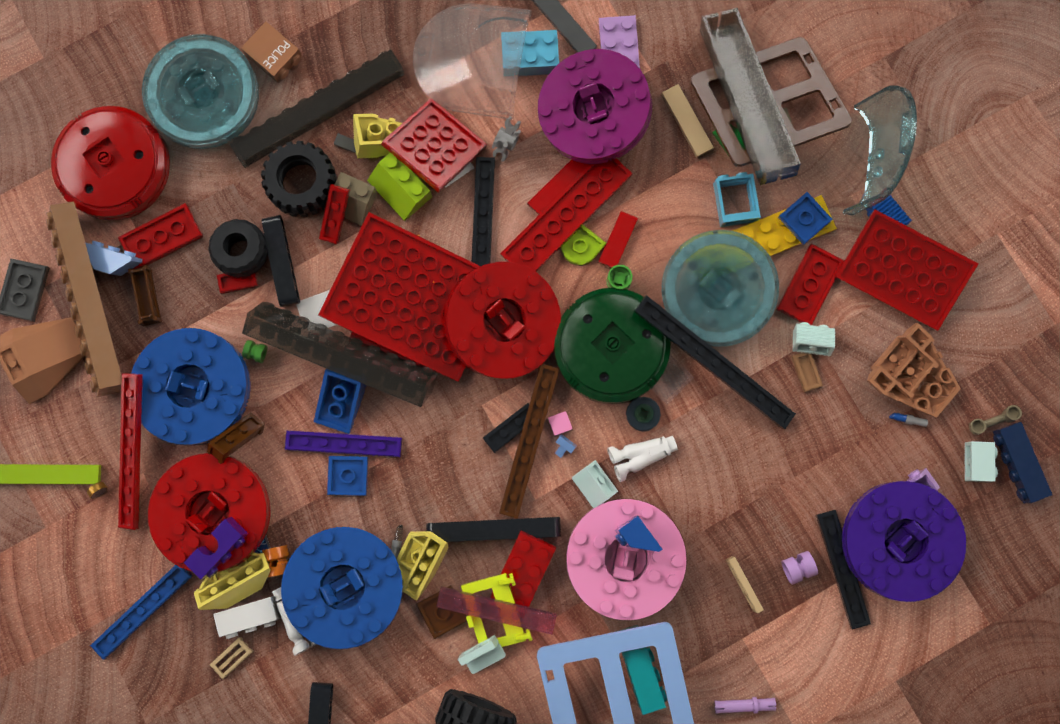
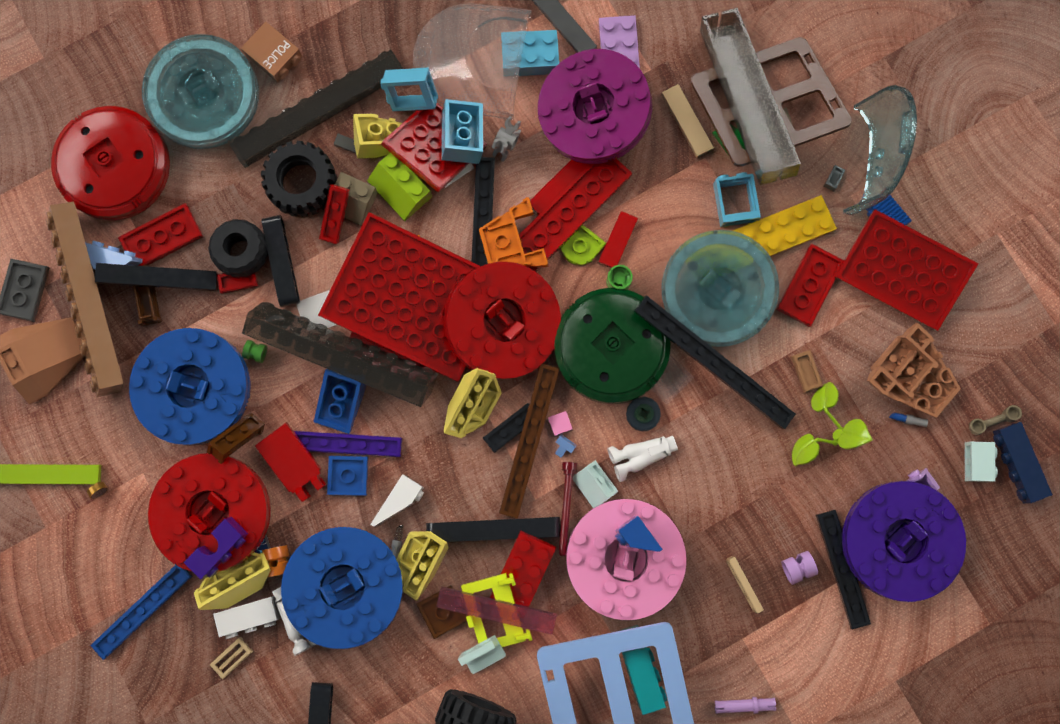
red tile [118,373,143,530] -> none
blue tile [778,192,833,245] -> none
light aqua brick [792,322,835,356] -> none
none -> black tile [95,263,217,291]
none -> red tile [255,422,326,502]
none -> white slope [370,474,424,527]
none -> medium azure window [381,67,438,111]
none -> medium azure brick [441,99,483,164]
none -> light yellow wedge [444,368,502,438]
none -> orange wing [479,197,549,267]
none -> dark red piece [559,462,578,557]
none -> lime plant [792,382,873,466]
none -> dark grey piece [824,165,845,192]

